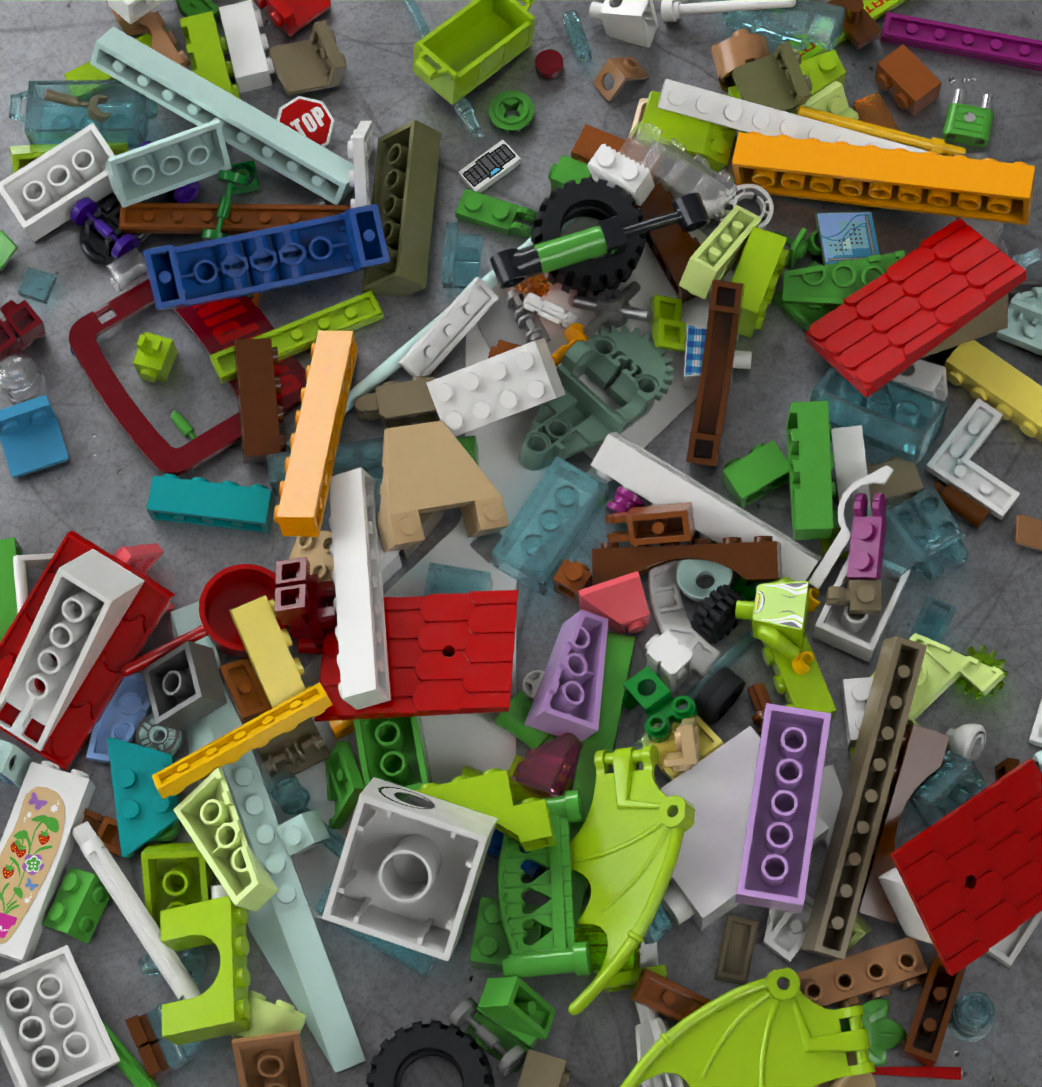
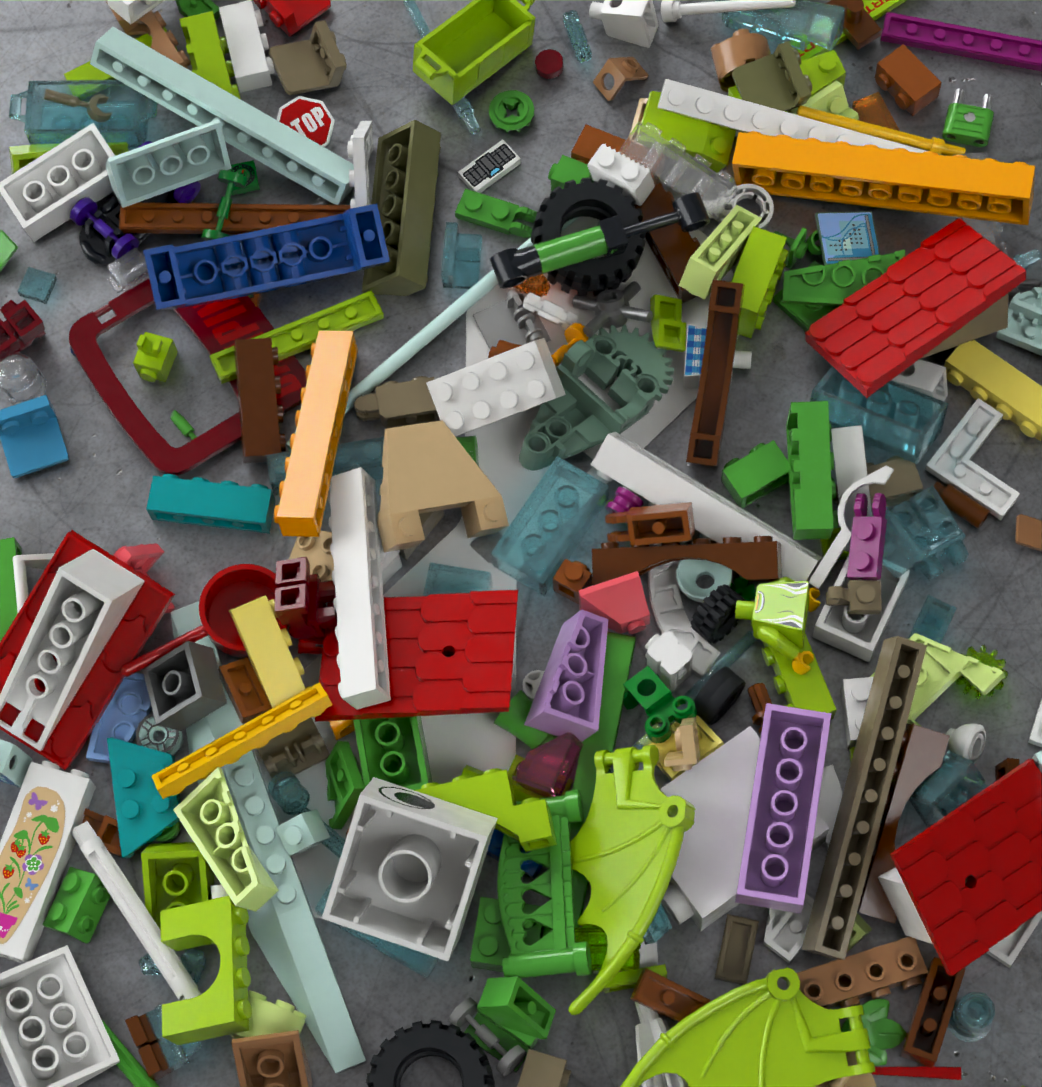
white tile [398,277,499,378] -> none

